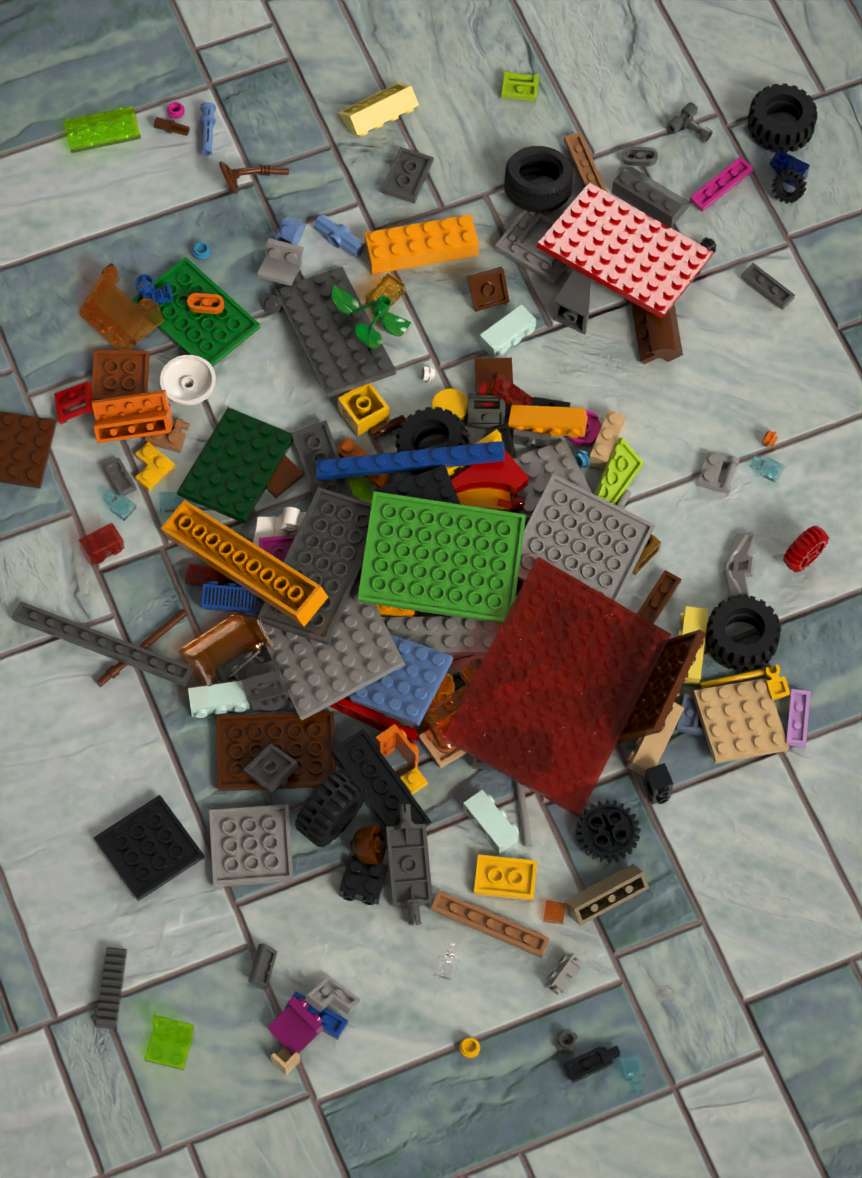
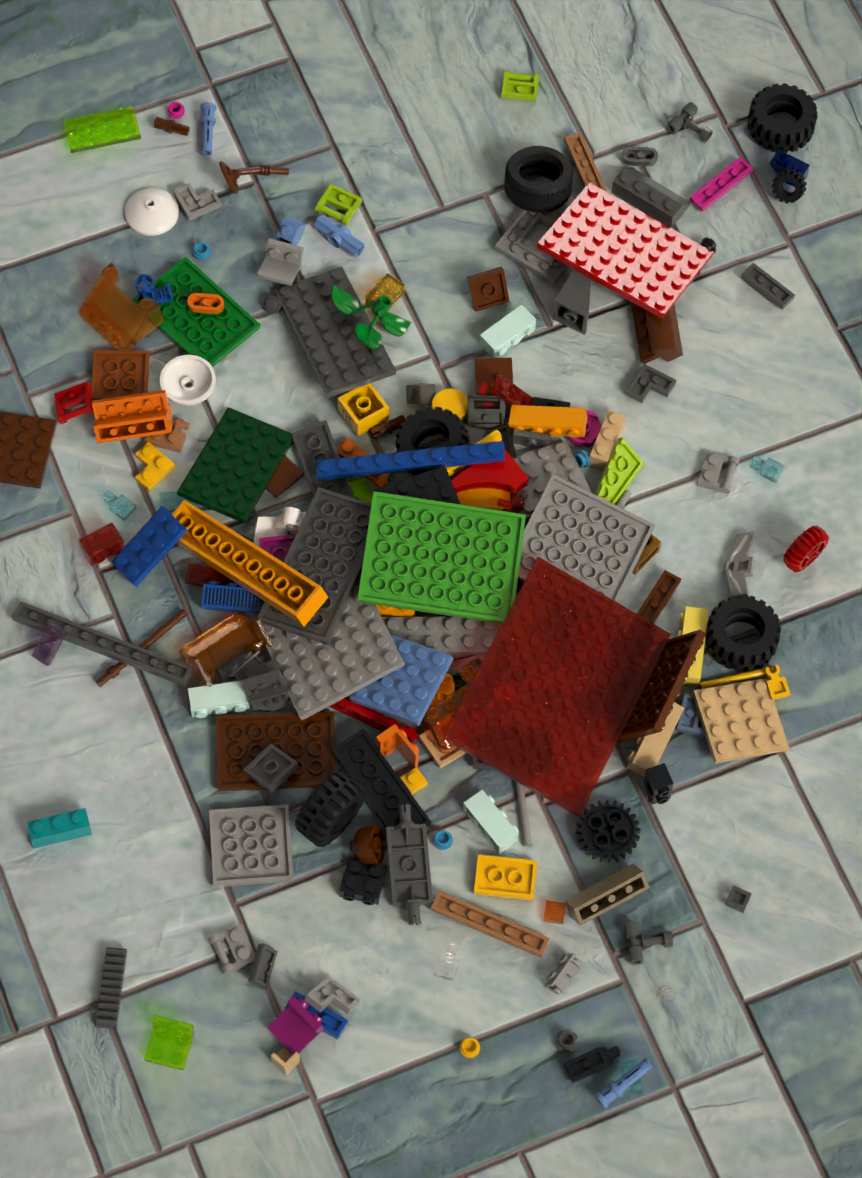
black plate [93,795,205,901] -> none
flat silver plate [103,458,137,498] -> none
light yellow slope [338,83,419,136] -> none
light orange brick [364,214,479,275] -> none
dark grey plate [381,147,434,204] -> none
white plate [421,365,435,383] -> none
orange plate [762,430,778,447] -> none
lavender plate [786,689,811,748] -> none
none -> teal brick [27,808,92,849]
none -> clear purple plate [32,622,67,666]
none -> blue plate [111,505,188,587]
none -> white dish [125,188,179,236]
none -> light grey plate [173,183,222,221]
none -> light grey plate [208,924,255,975]
none -> lime plate [315,184,362,226]
none -> dark grey panel [406,383,435,404]
none -> dark azure plate [433,830,453,850]
none -> medium blue pin [595,1057,654,1108]
none -> dark grey bar [624,922,673,965]
none -> dark grey plate [626,364,677,403]
none -> dark grey plate [725,885,752,913]

